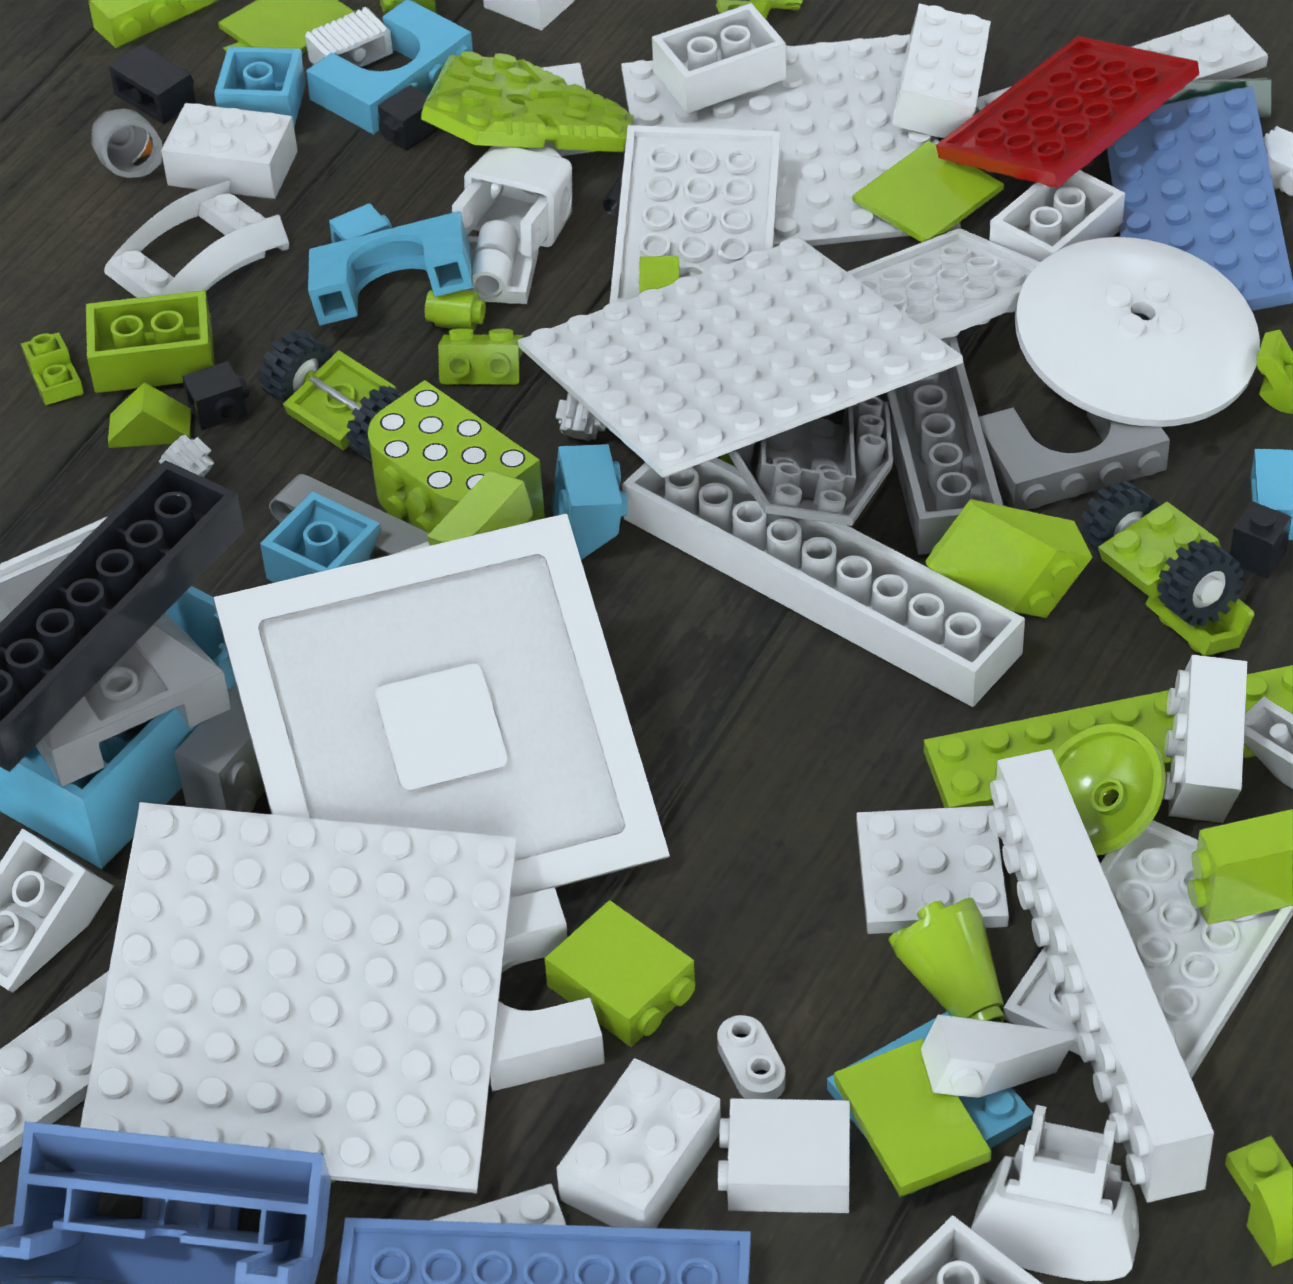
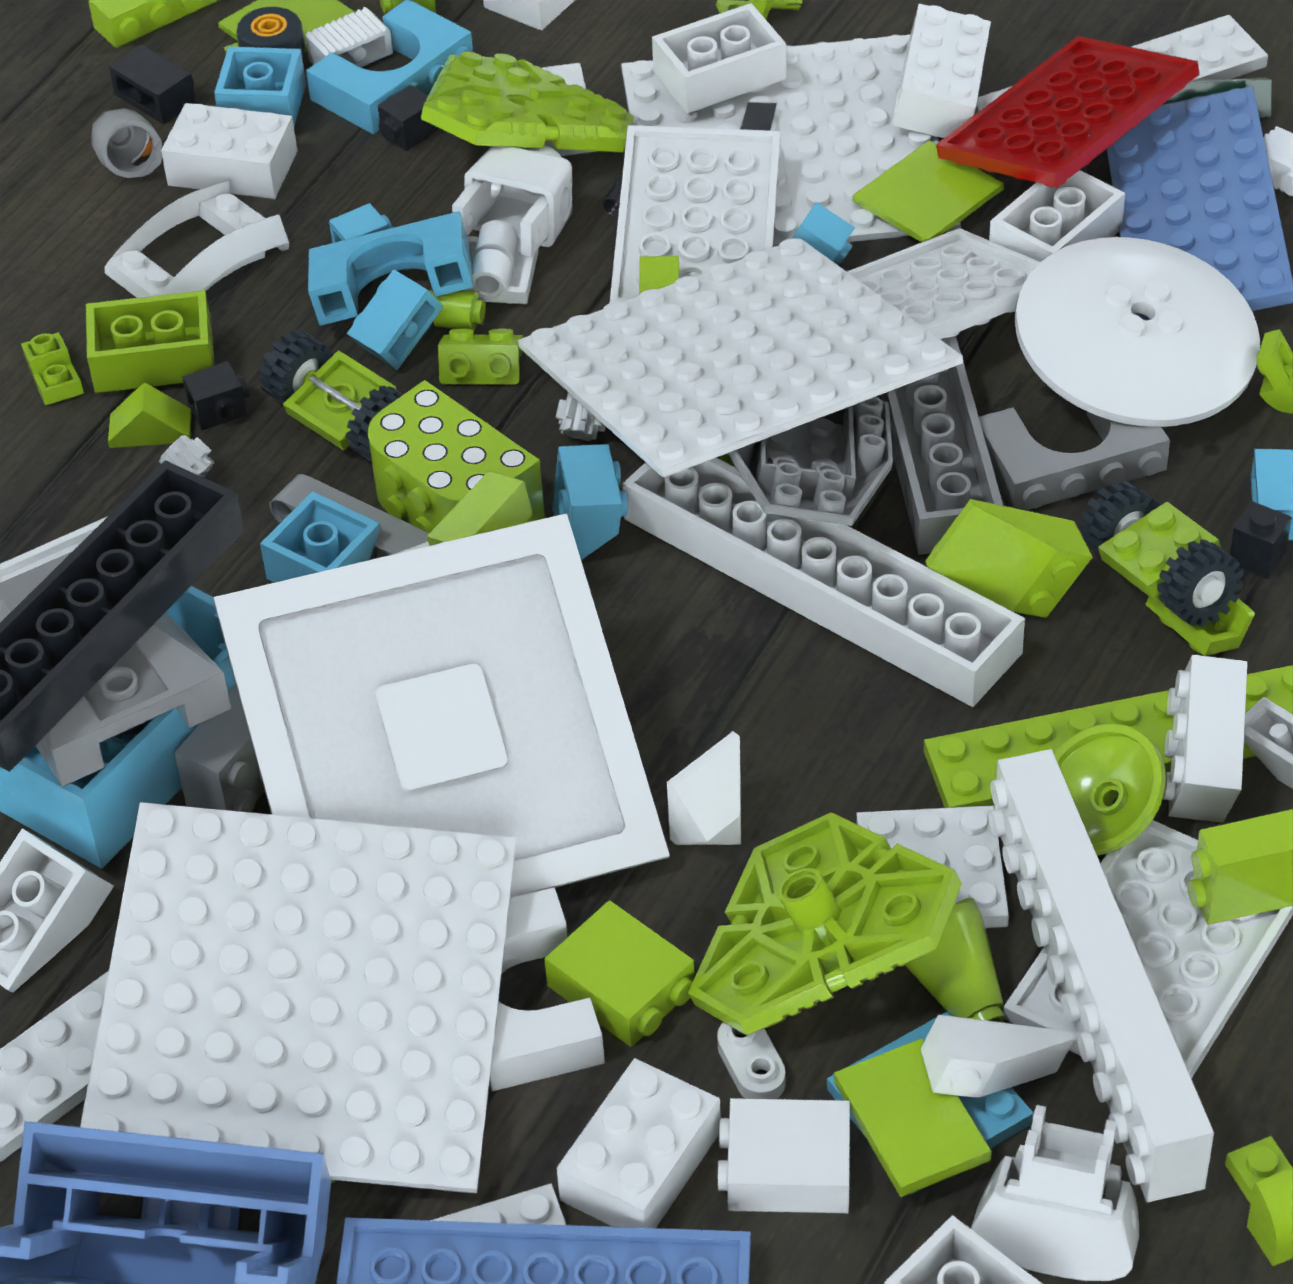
none -> black wheel [237,6,305,57]
none -> medium azure brick [347,269,444,370]
none -> white slope [667,731,741,845]
none -> lime plate [688,812,962,1035]
none -> black sticker [740,102,777,131]
none -> medium azure brick [792,202,855,265]

